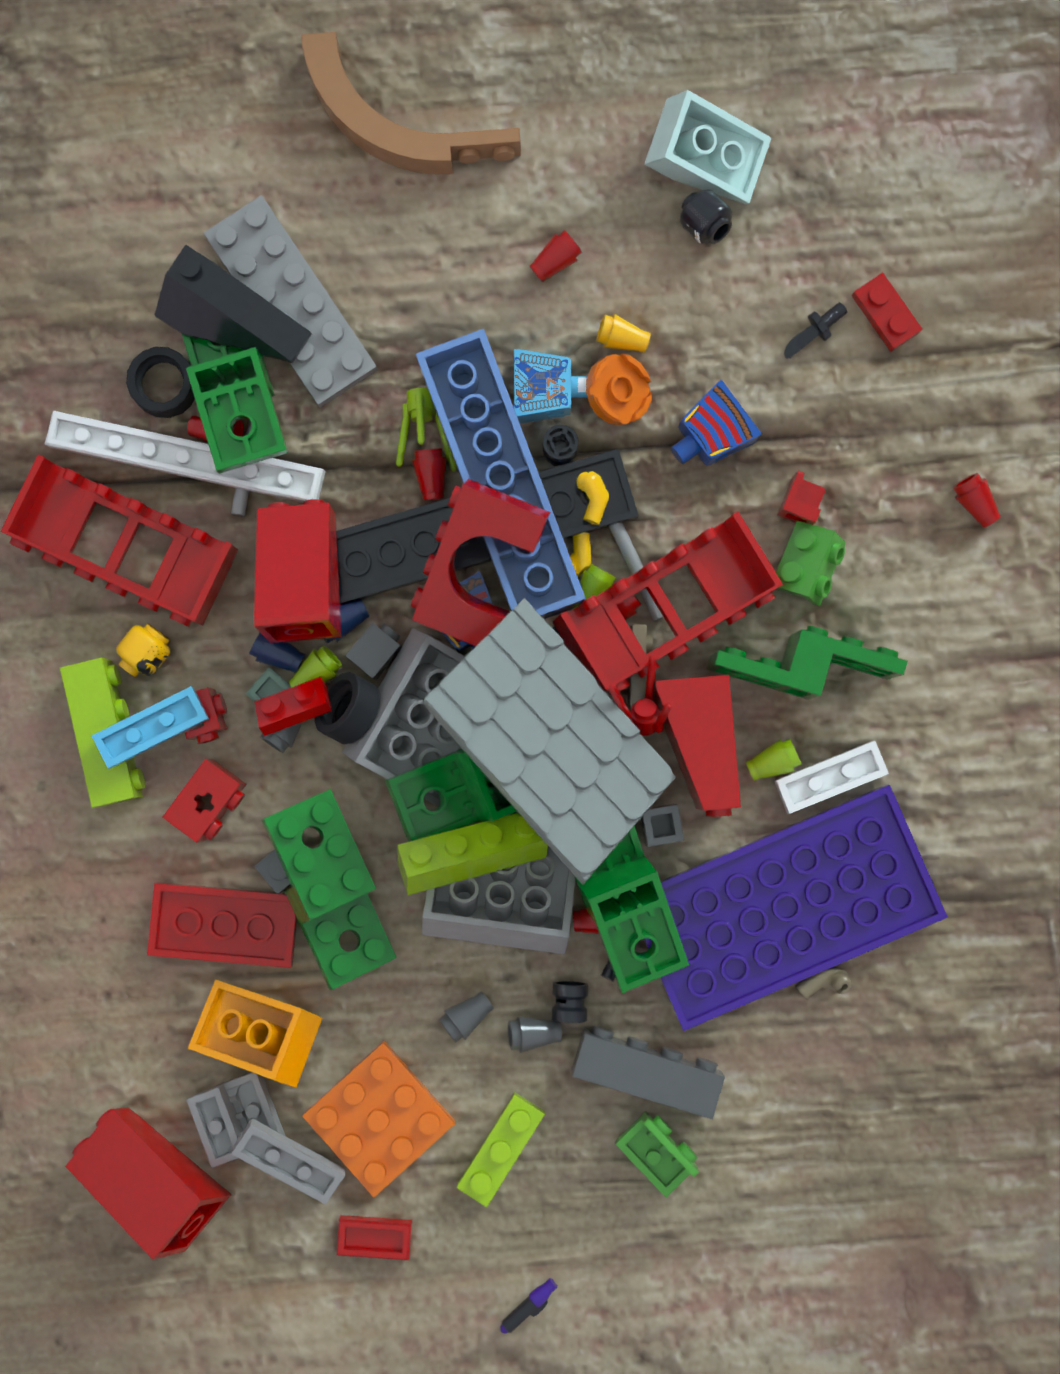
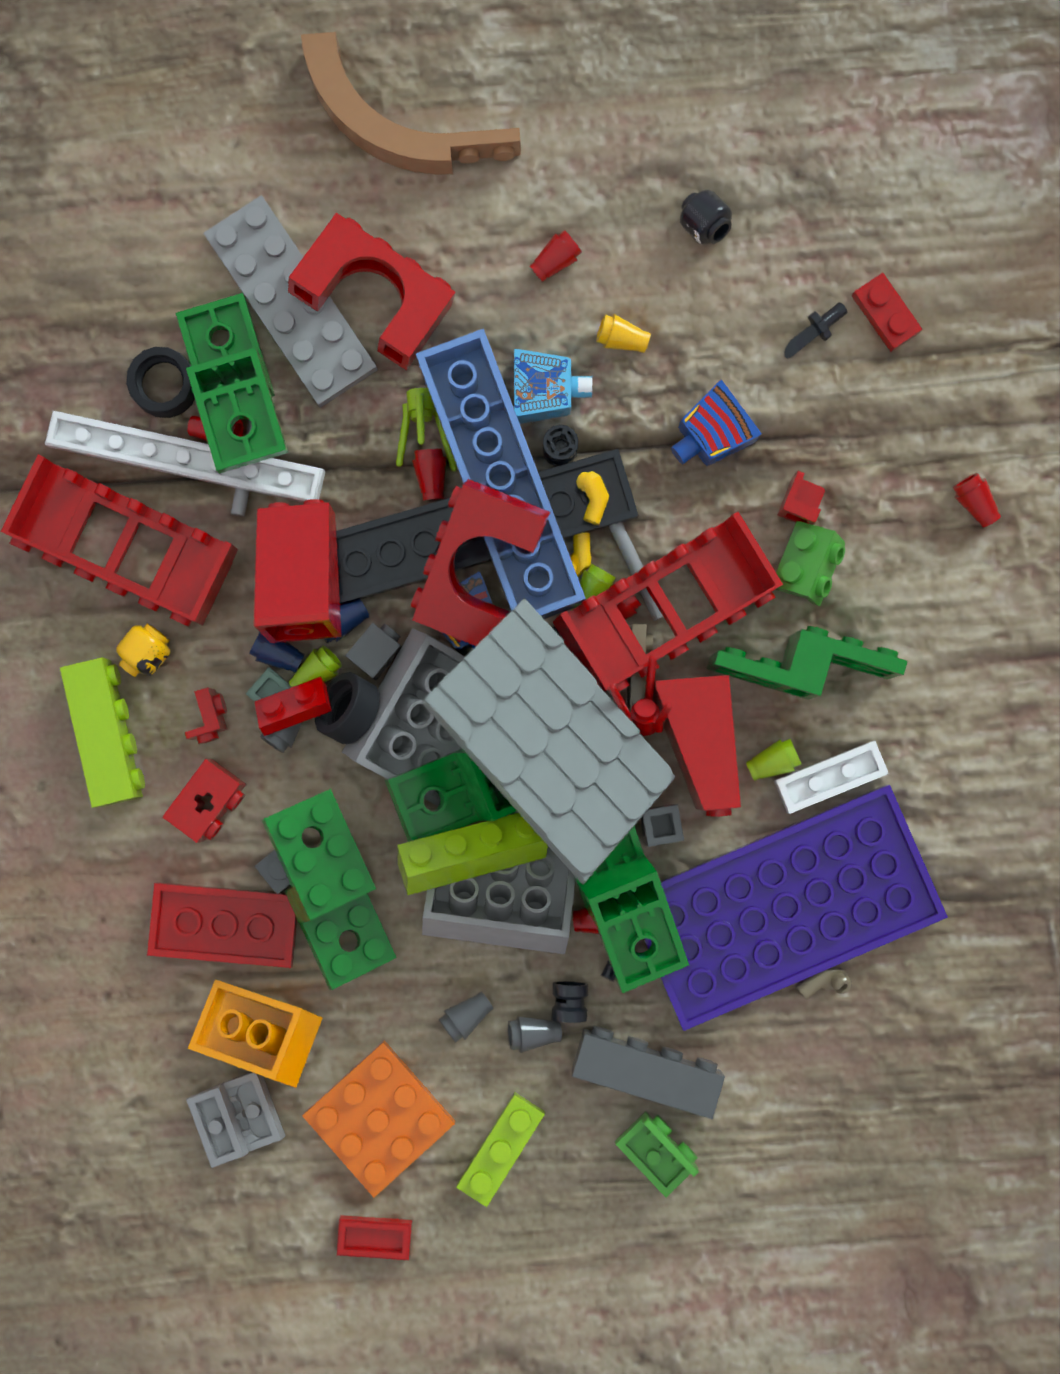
red slope [65,1108,231,1260] -> none
medium azure plate [92,686,209,769] -> none
black wedge [155,245,312,363] -> none
light grey plate [231,1118,345,1205] -> none
piece [500,1278,558,1334] -> none
orange tile [586,354,652,426] -> none
light aqua slope [644,90,771,204] -> none
none -> red arch [288,213,456,371]

